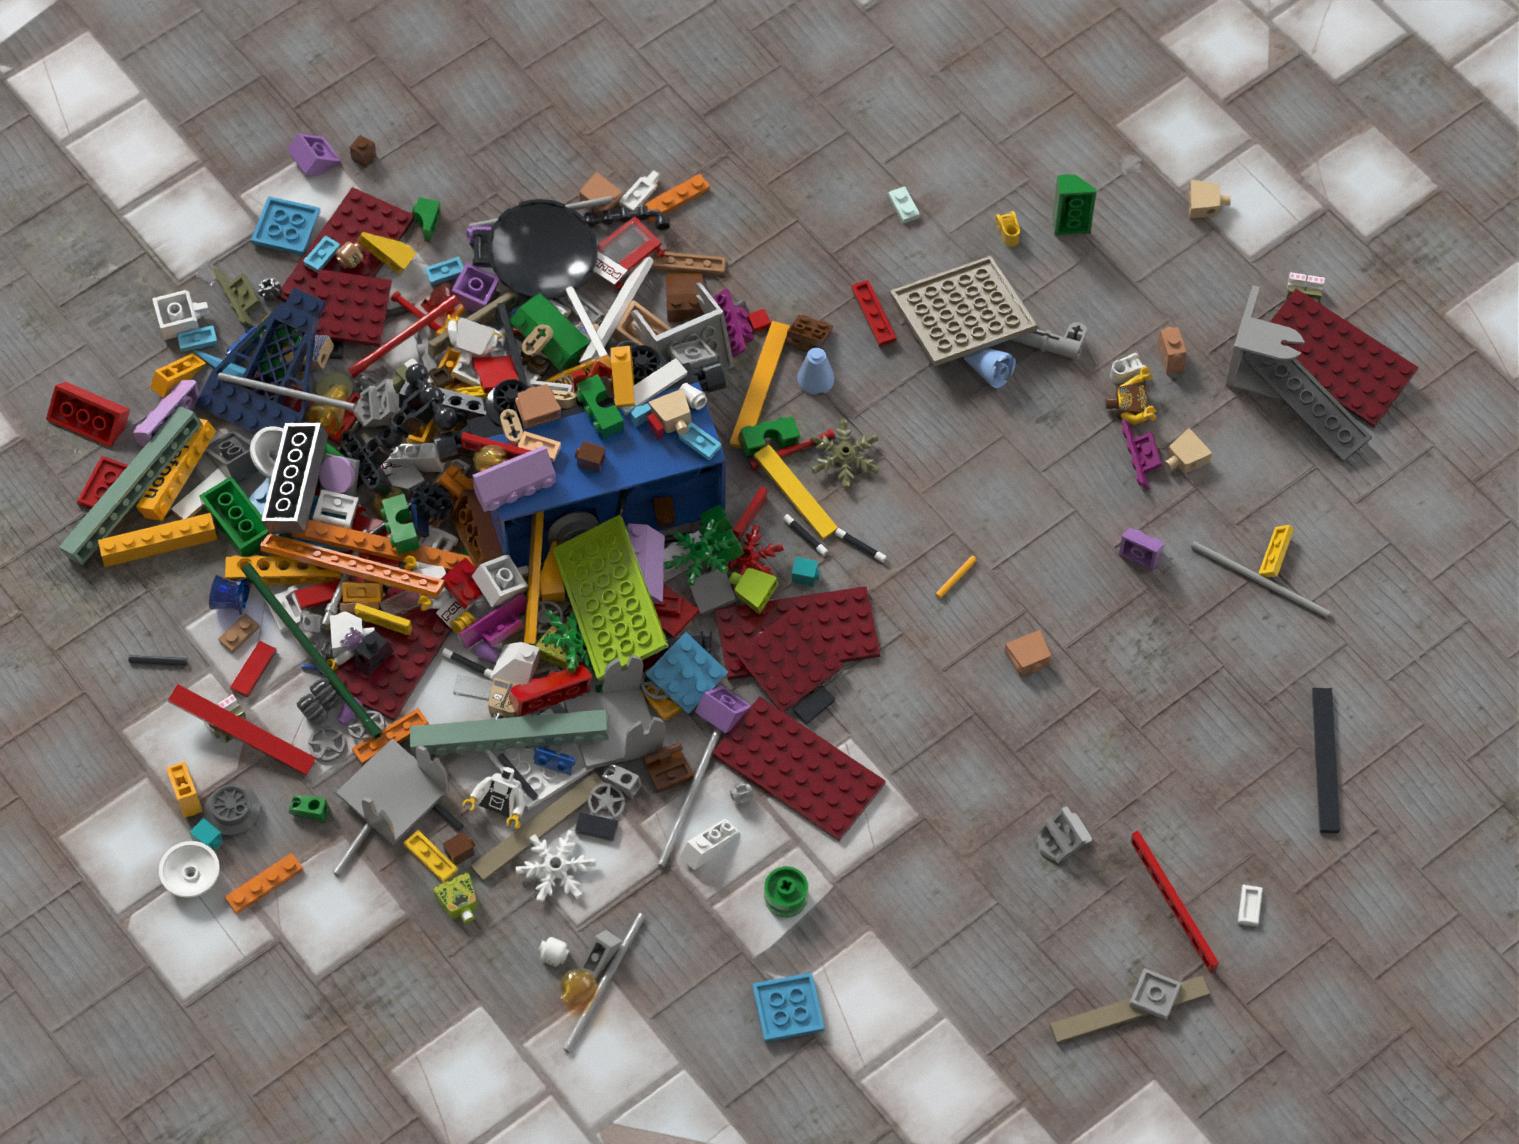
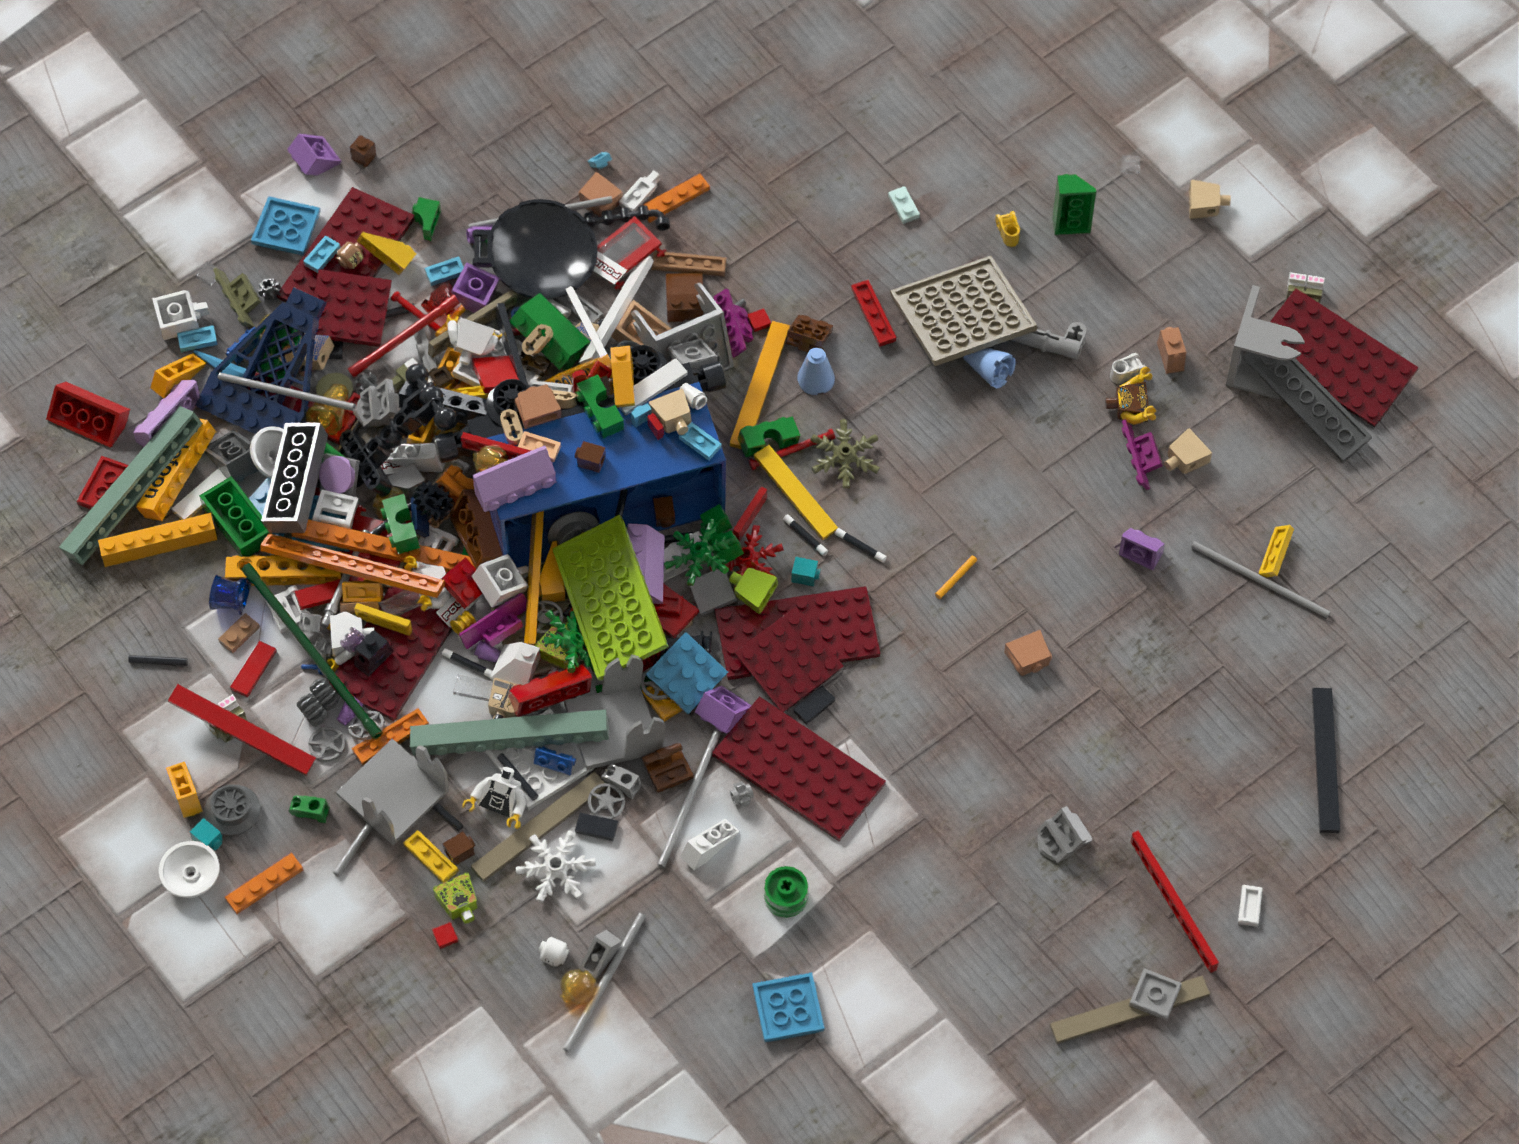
none -> red tile [432,922,458,949]
none -> medium azure plate [588,152,612,169]

